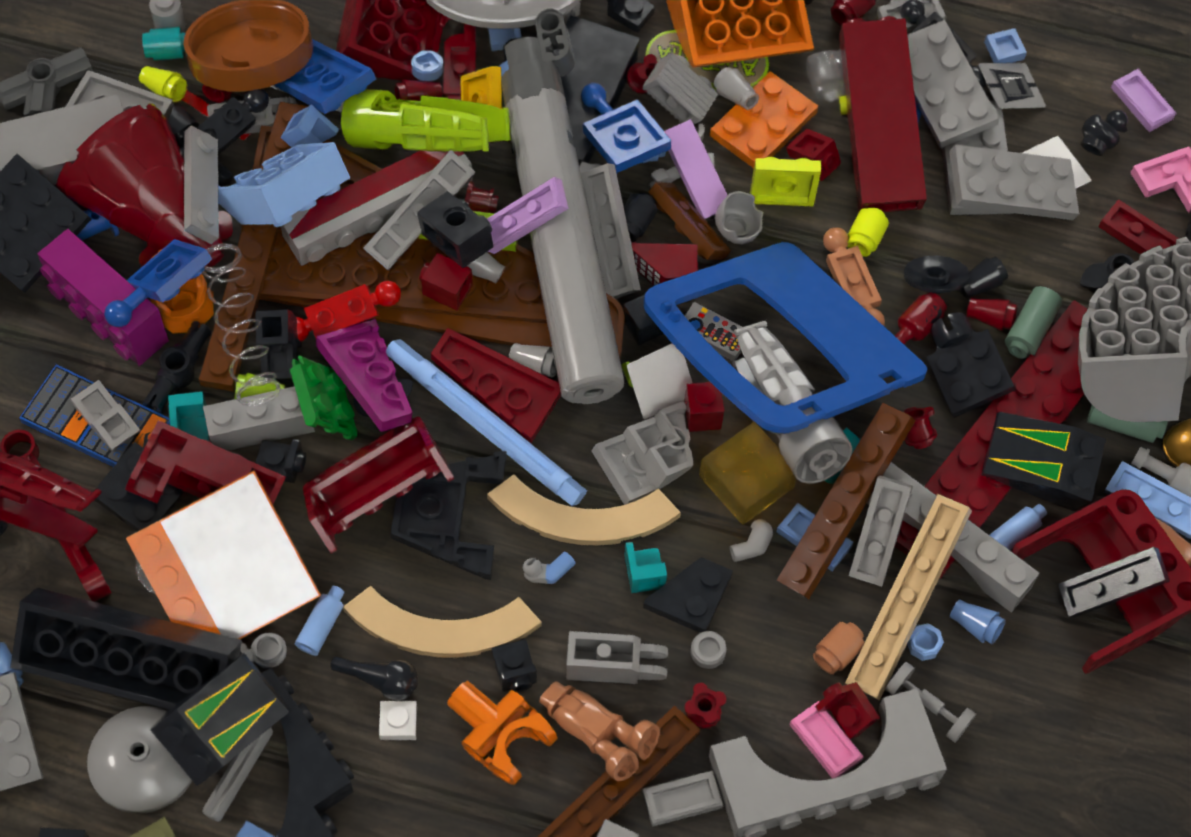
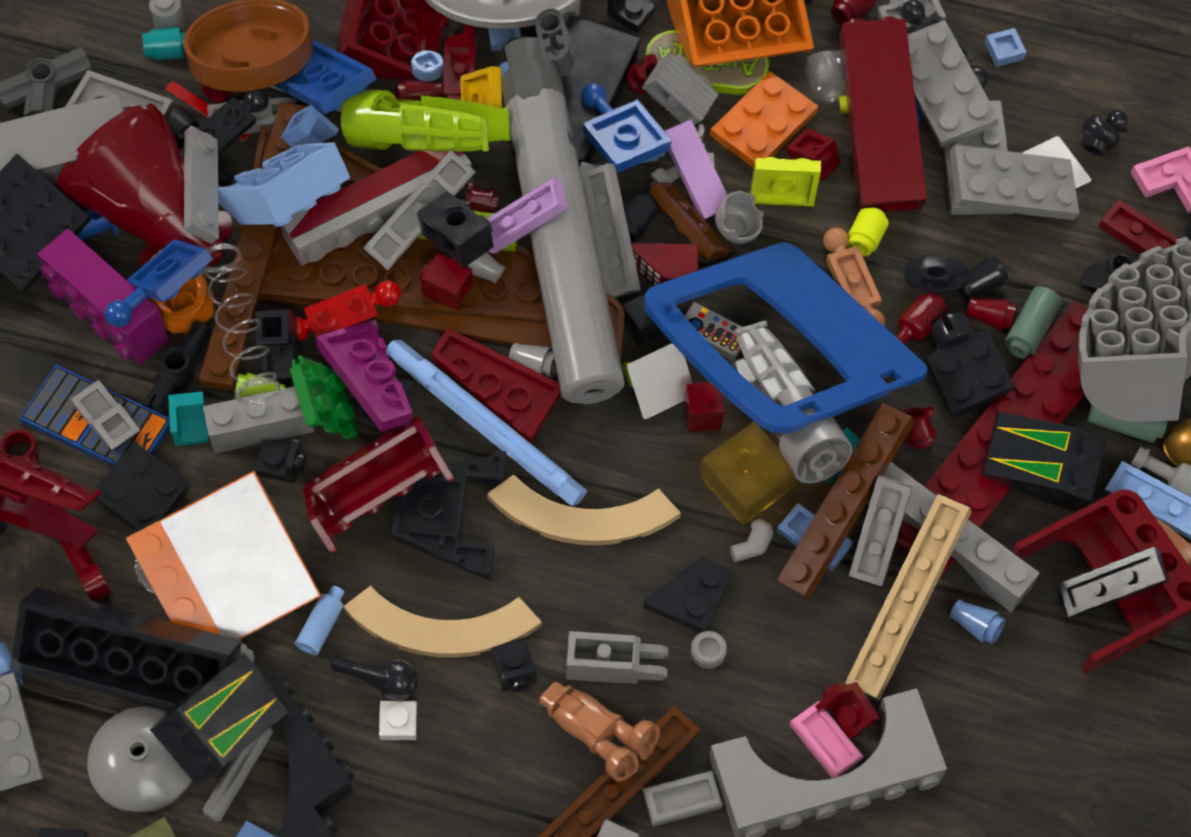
dark red bracket [125,420,286,504] -> none
neon yellow cone [139,66,187,102] -> none
light grey plate [251,633,287,668] -> none
orange connector [447,680,558,785] -> none
arm [522,551,576,584] -> none
light grey slope [591,401,693,505] -> none
teal panel [624,542,667,593] -> none
dark red brick [684,683,726,729] -> none
light grey cone [714,67,759,110] -> none
nougat brick [813,622,864,674] -> none
light grey wheel [885,662,976,743] -> none
light blue tile [907,623,944,661] -> none
sticker [978,63,1046,109] -> none
light blue cylinder [989,504,1047,550] -> none
lavender tile [1111,69,1176,132] -> none

